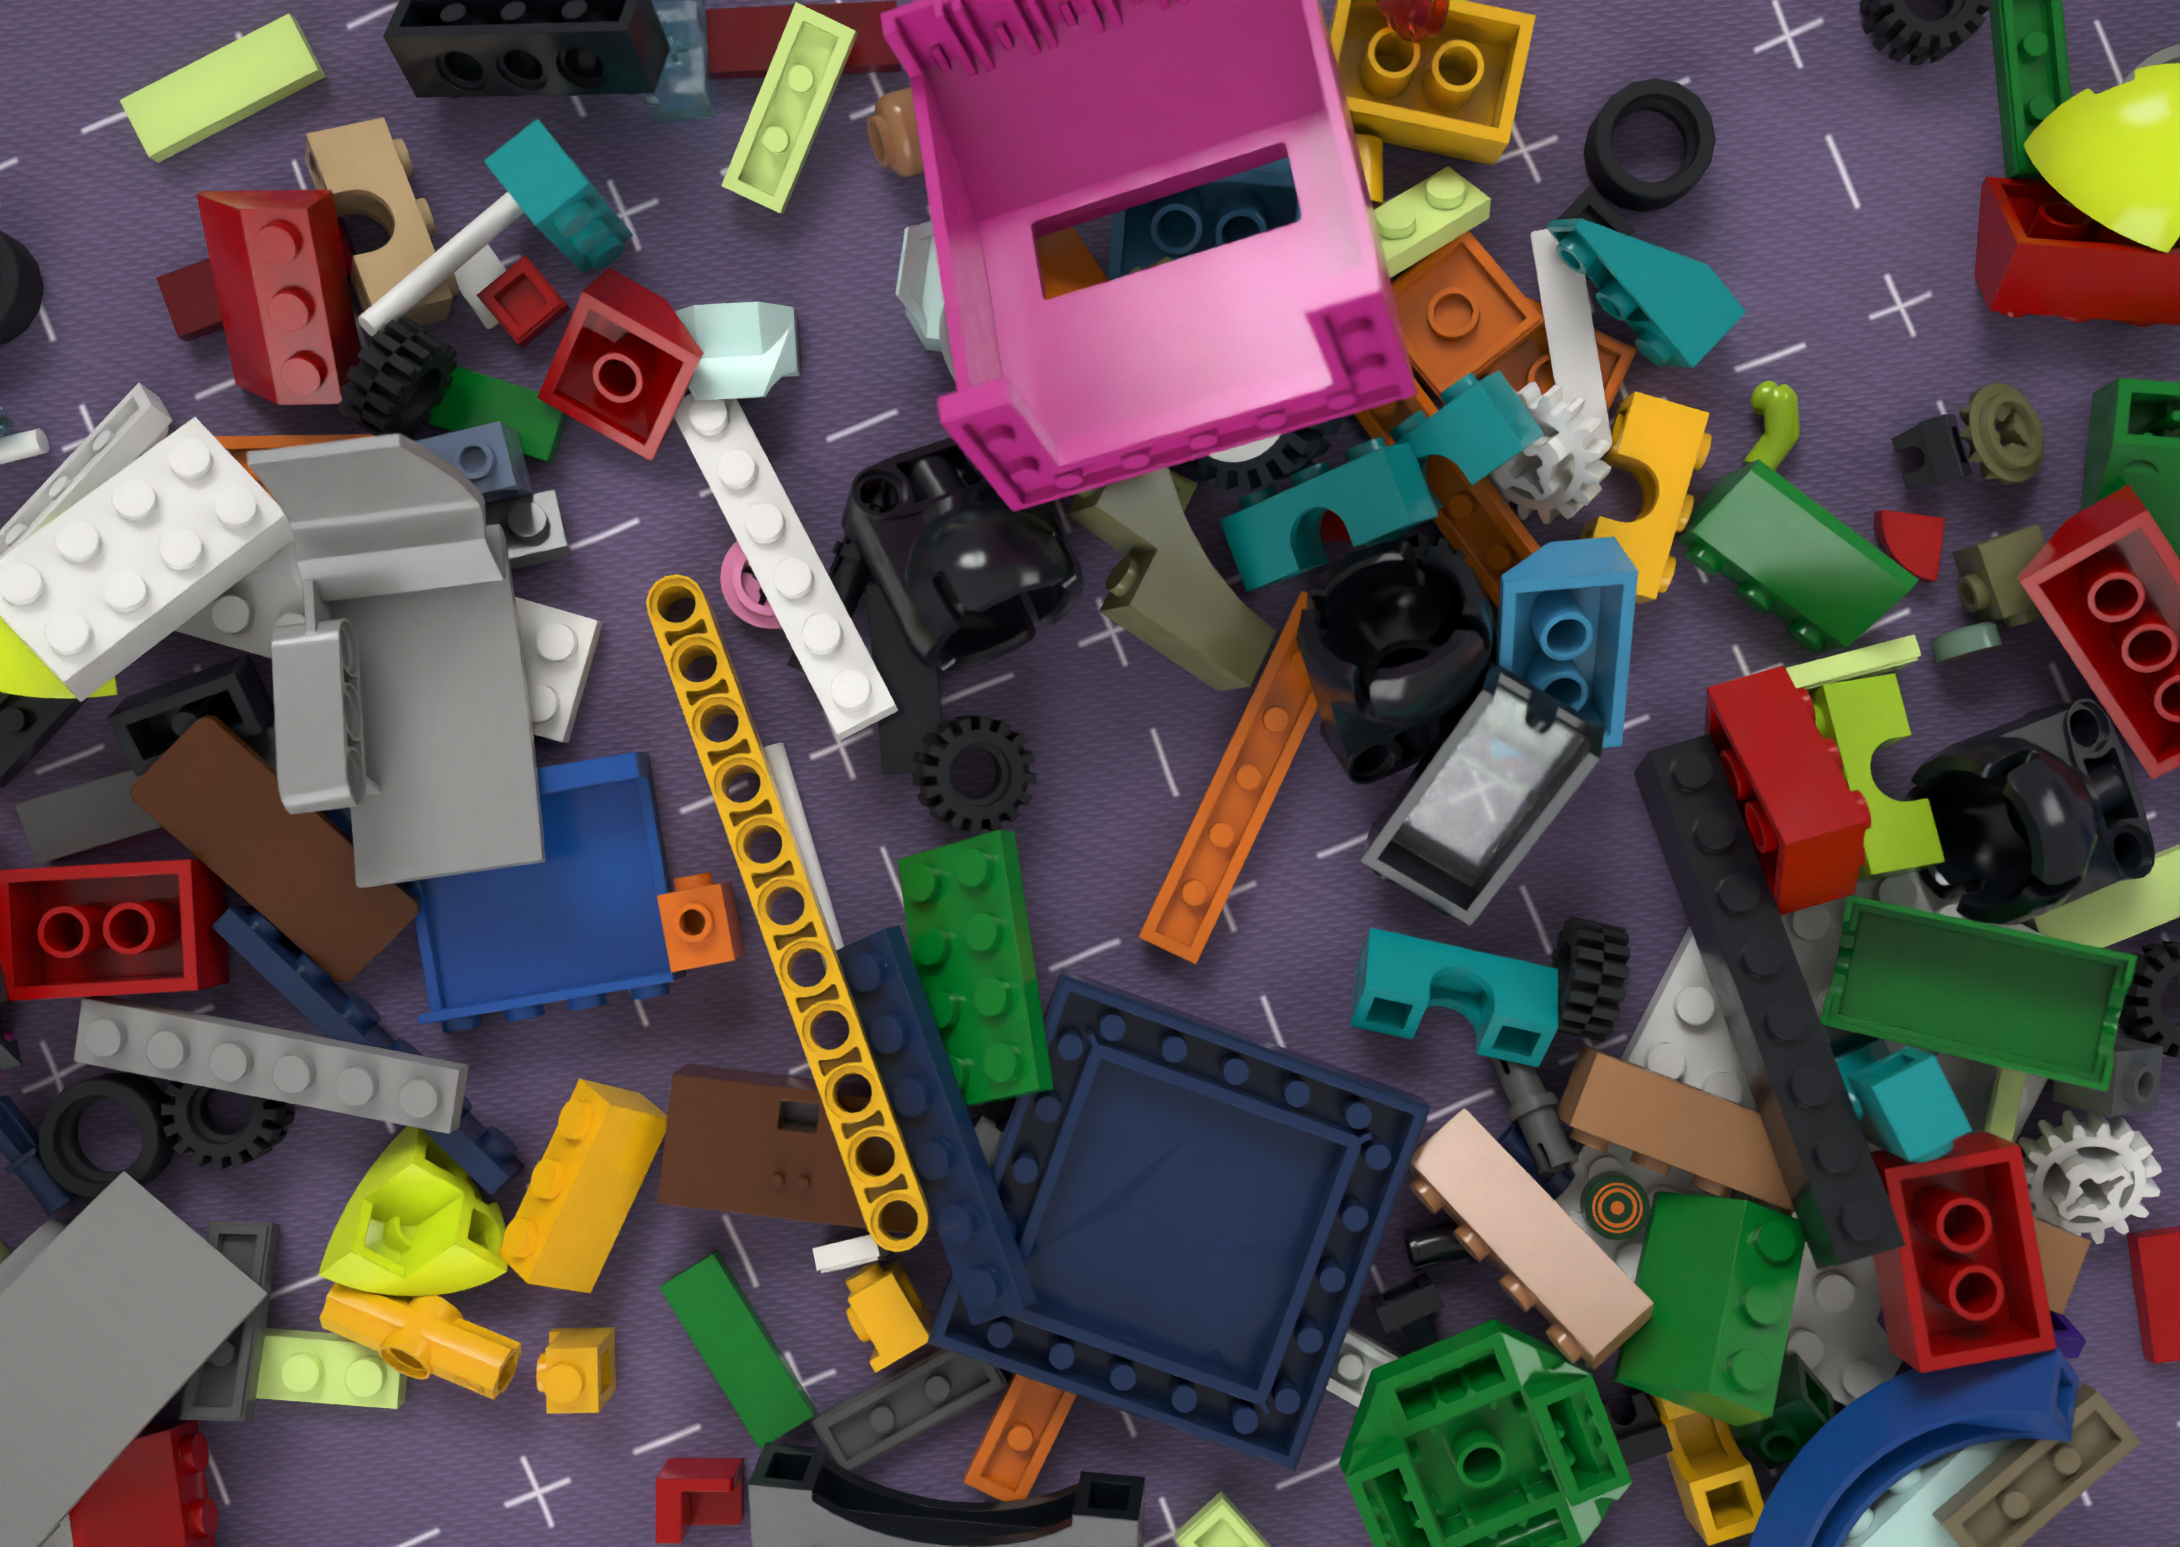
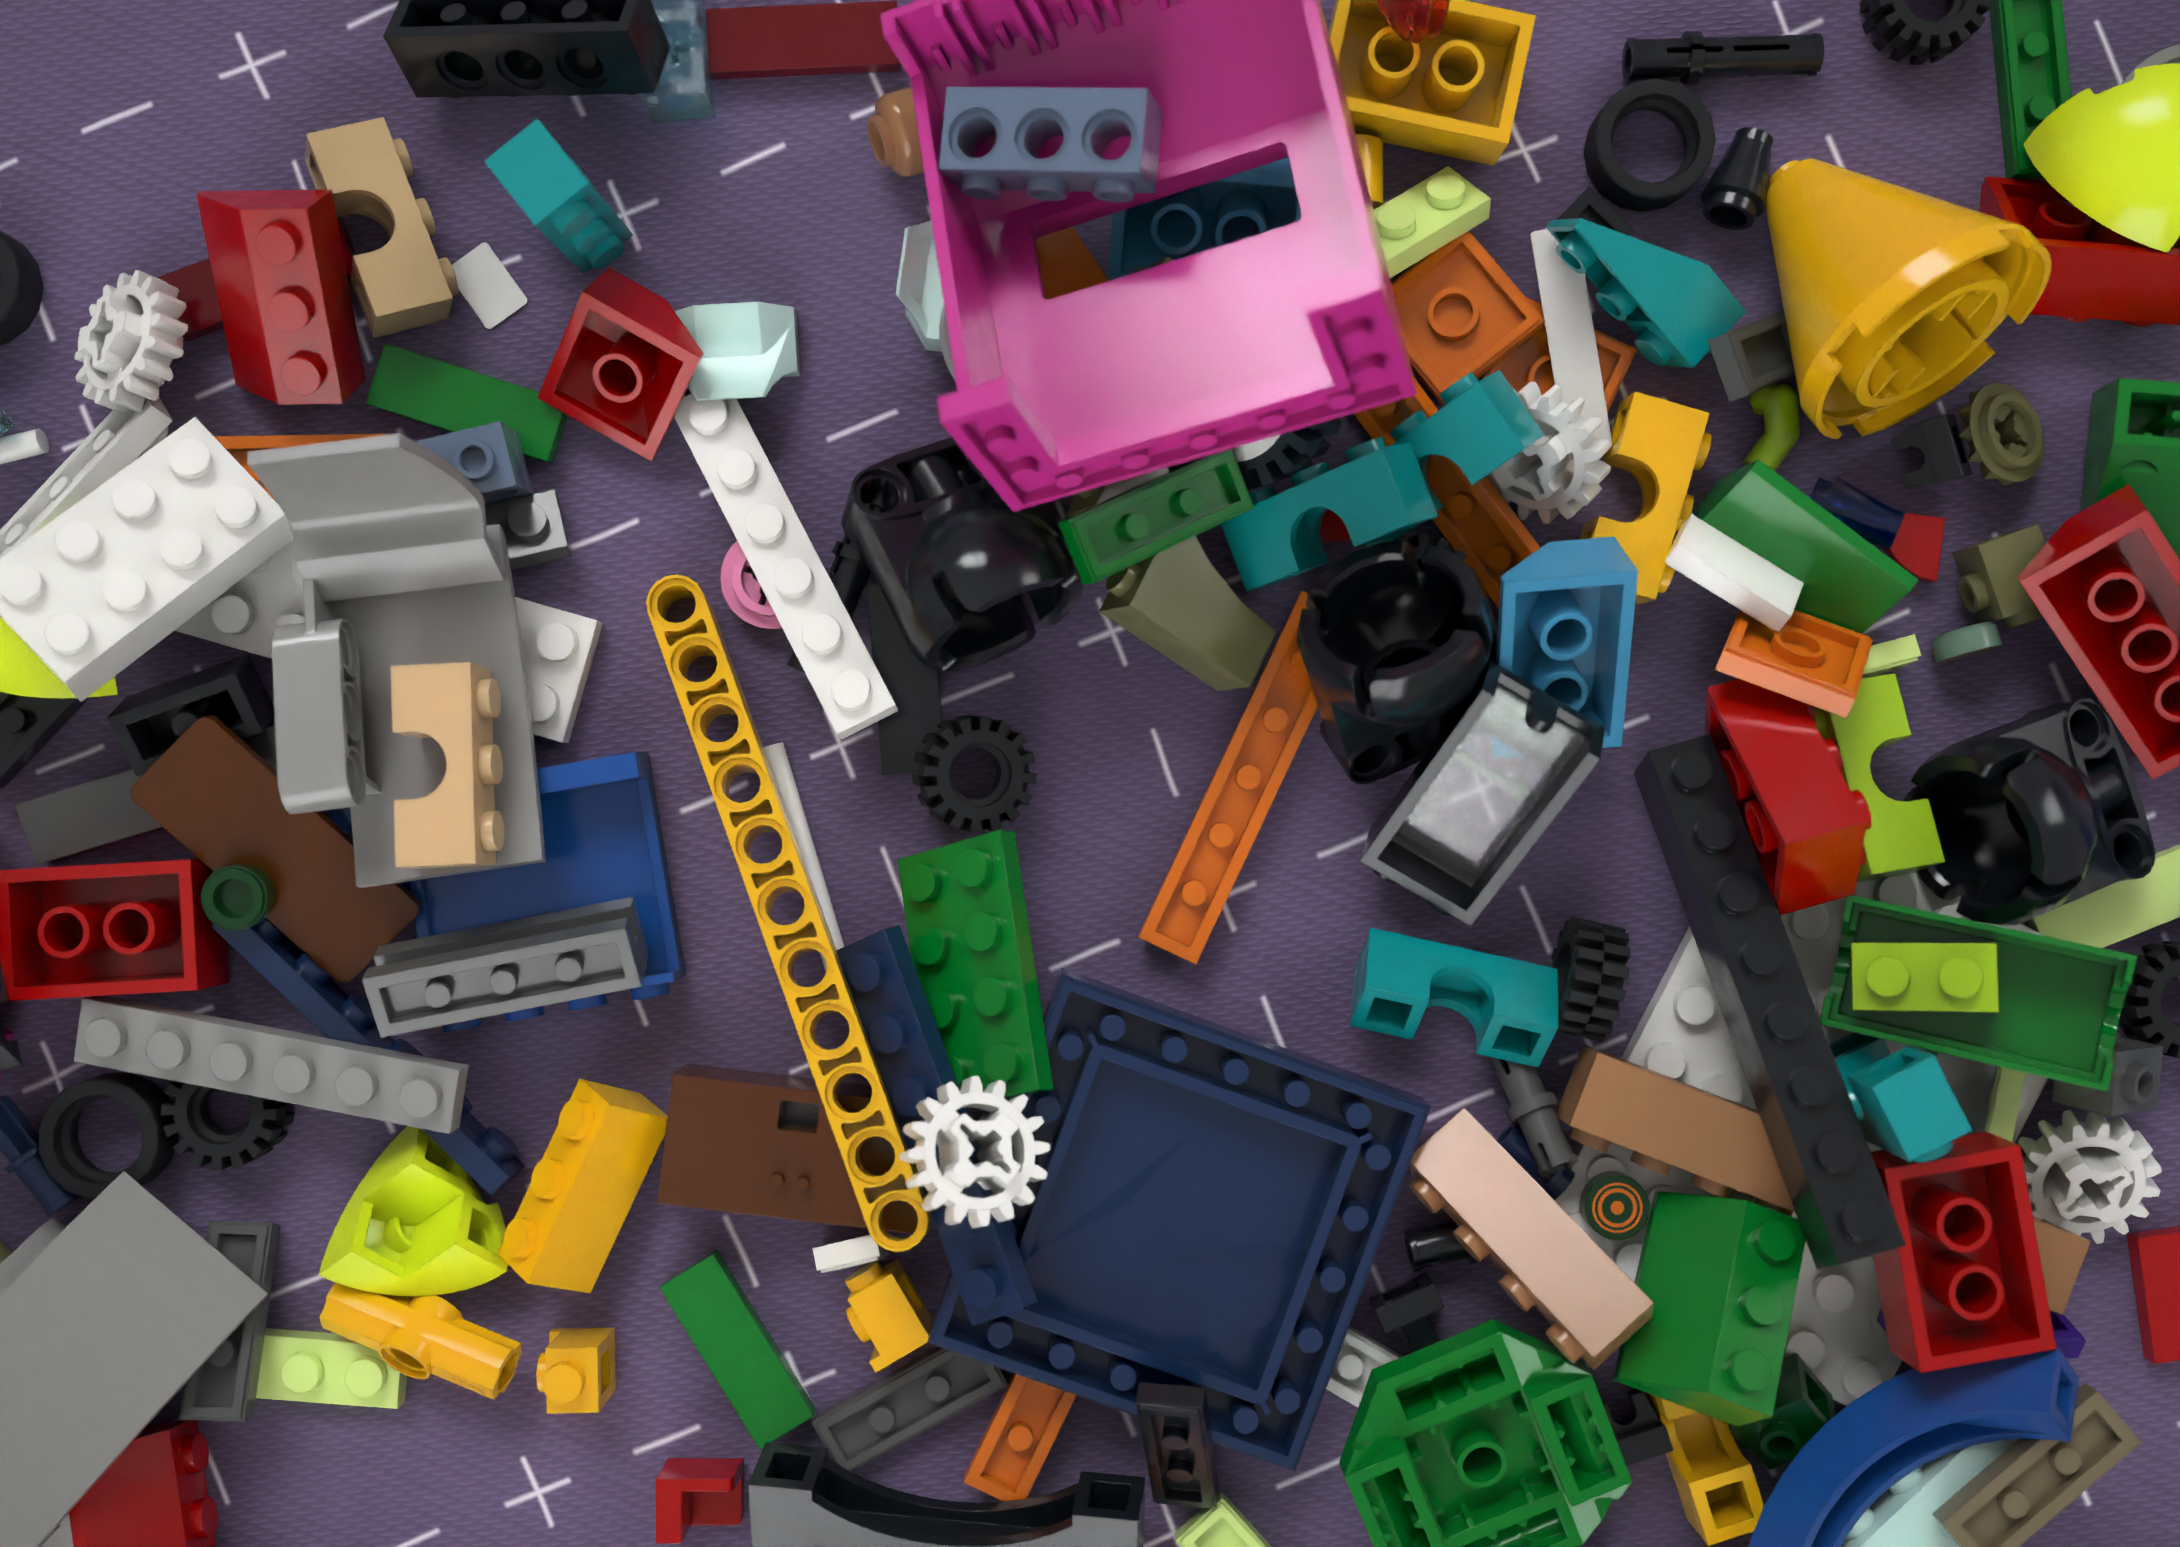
yellowish green tile [120,13,326,163] -> none
black tyre [339,317,457,437] -> none
white bar [358,192,524,336] -> none
red tile [476,255,571,349] -> none
orange brick [657,872,746,972] -> none
yellowish green plate [721,2,858,214] -> none
none -> white gear [75,270,188,414]
none -> dark green tile [201,864,275,931]
none -> dark grey brick [362,896,649,1038]
none -> tan arch [391,662,505,869]
none -> white gear [900,1076,1050,1229]
none -> sand blue brick [939,87,1163,202]
none -> green tile [1058,448,1255,585]
none -> black tile [1136,1382,1219,1509]
none -> black pin [1622,31,1824,85]
none -> white tile [1664,514,1804,632]
none -> black cone [1701,127,1773,230]
none -> dark grey tile [1707,310,1795,402]
none -> orange tile [1715,610,1873,718]
none -> yellow cone [1765,158,2052,439]
none -> clear blue cone [1810,476,1905,549]
none -> lime brick [1851,943,1999,1012]

